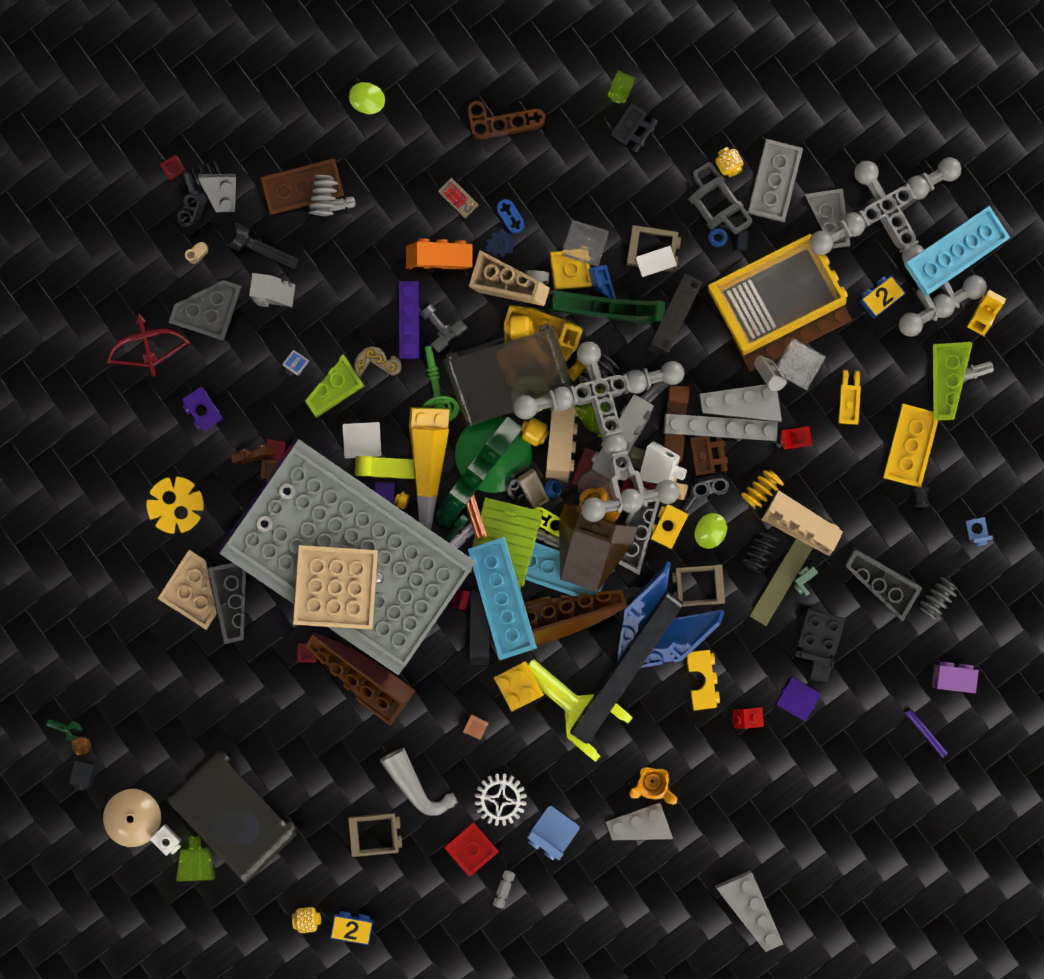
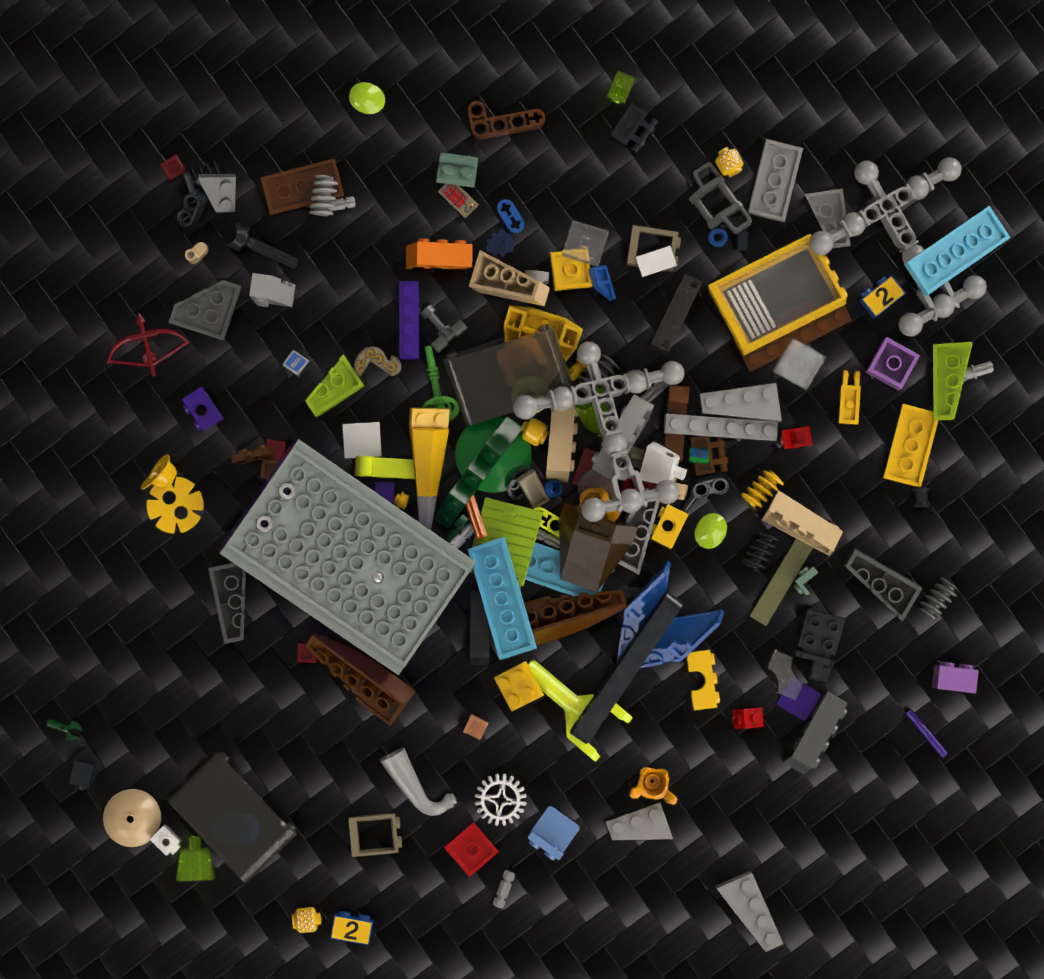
clear orange plate [71,737,91,755] -> none
tan plate [158,550,217,630] -> none
tan plate [293,545,378,629] -> none
dark red tile [451,588,471,610] -> none
yellow head [505,316,534,341] -> none
dark green arch [545,290,666,324] -> none
dark tan window [672,565,725,606] -> none
light grey brick [754,355,787,391] -> none
medium blue bracket [966,517,993,546] -> none
yellow brick [967,290,1006,336] -> none
none -> yellow piece [141,454,177,489]
none -> sand green bracket [436,153,478,187]
none -> slope [688,448,709,464]
none -> clear tile [768,650,803,701]
none -> dark grey wedge [783,691,848,774]
none -> medium lavender brick [865,337,920,391]

